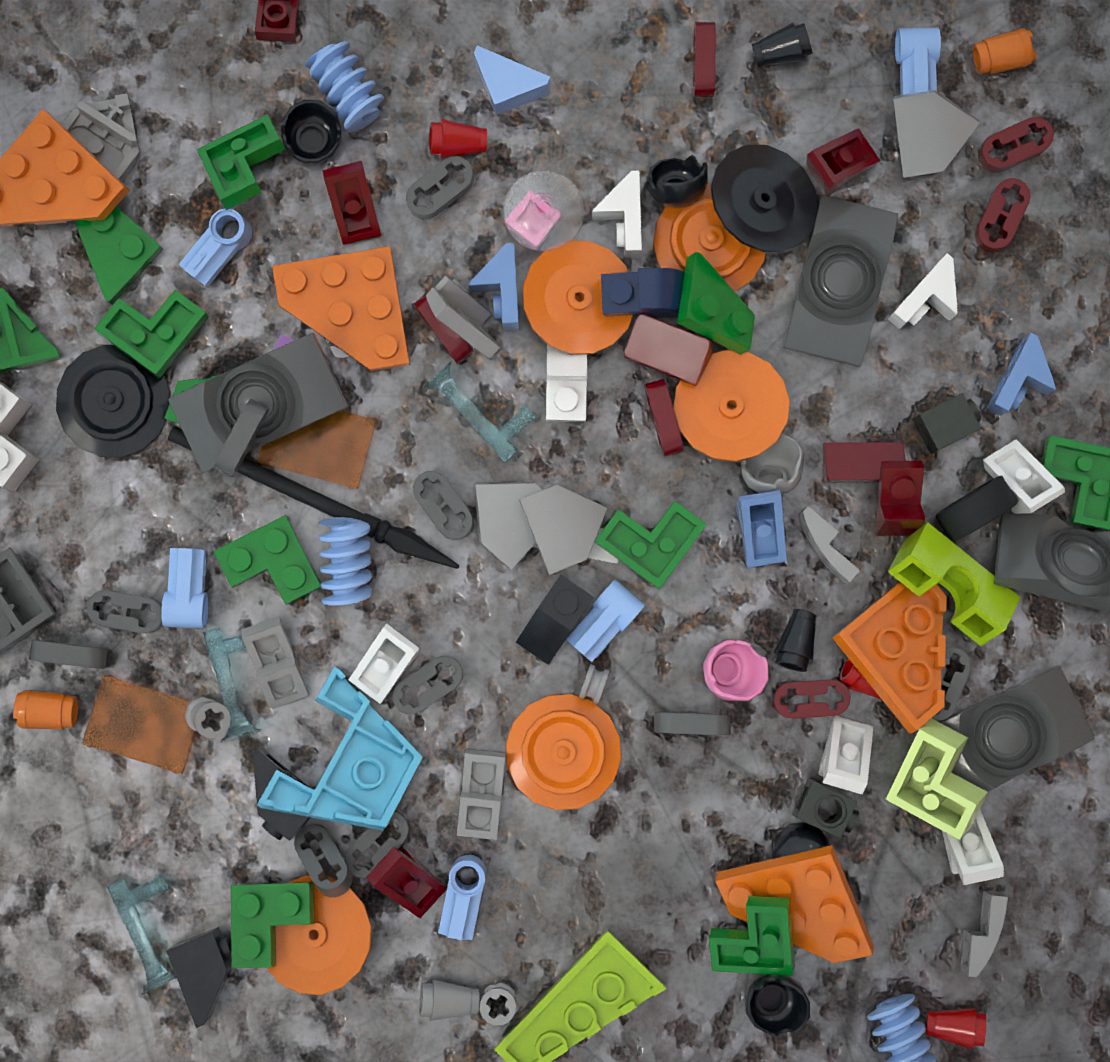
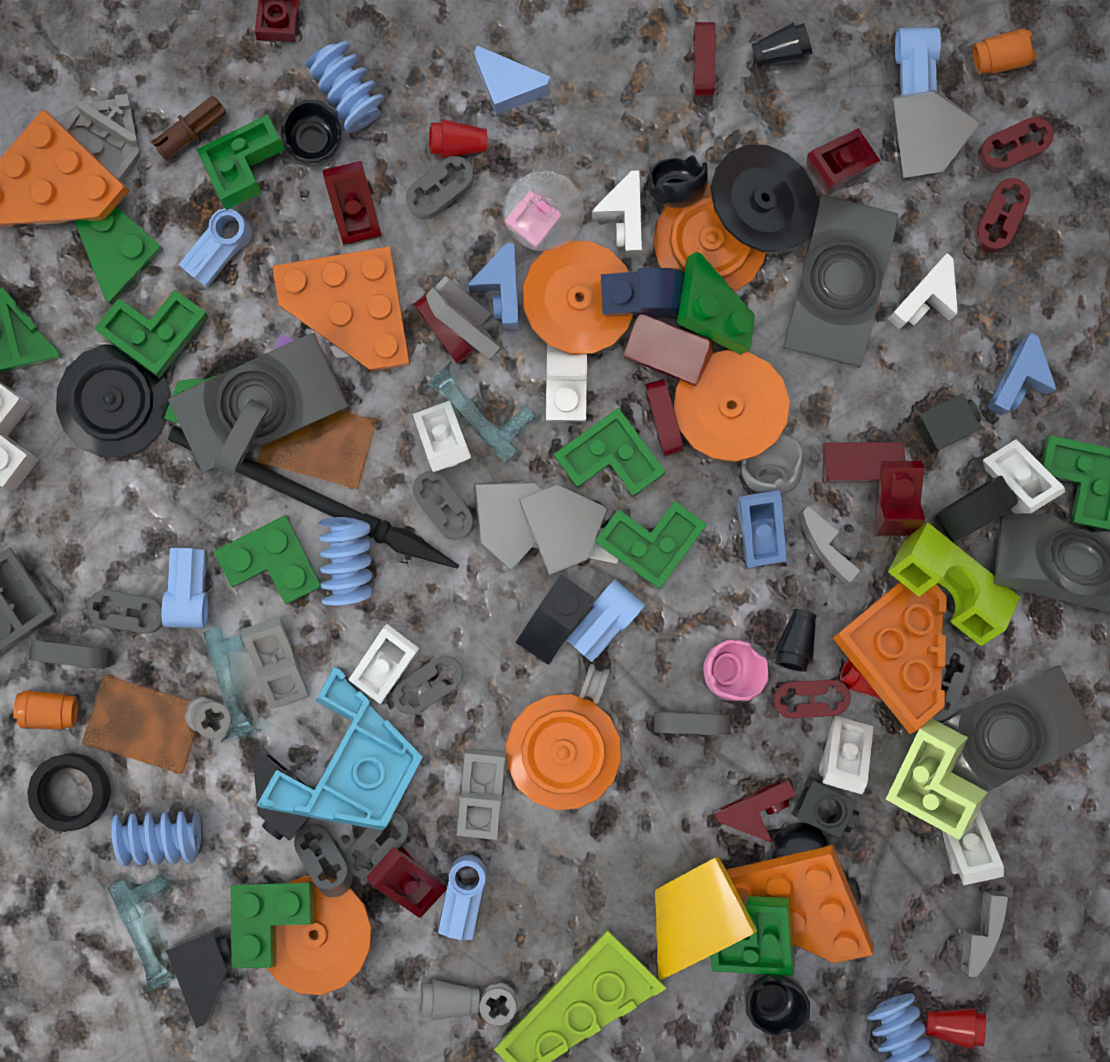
none -> black tyre [27,753,111,832]
none -> light blue piece [111,811,201,866]
none -> reddish brown axle [151,96,226,162]
none -> white slope [413,400,471,472]
none -> green plate [554,408,666,496]
none -> yellow slope [655,856,757,980]
none -> dark red slope [712,778,796,843]

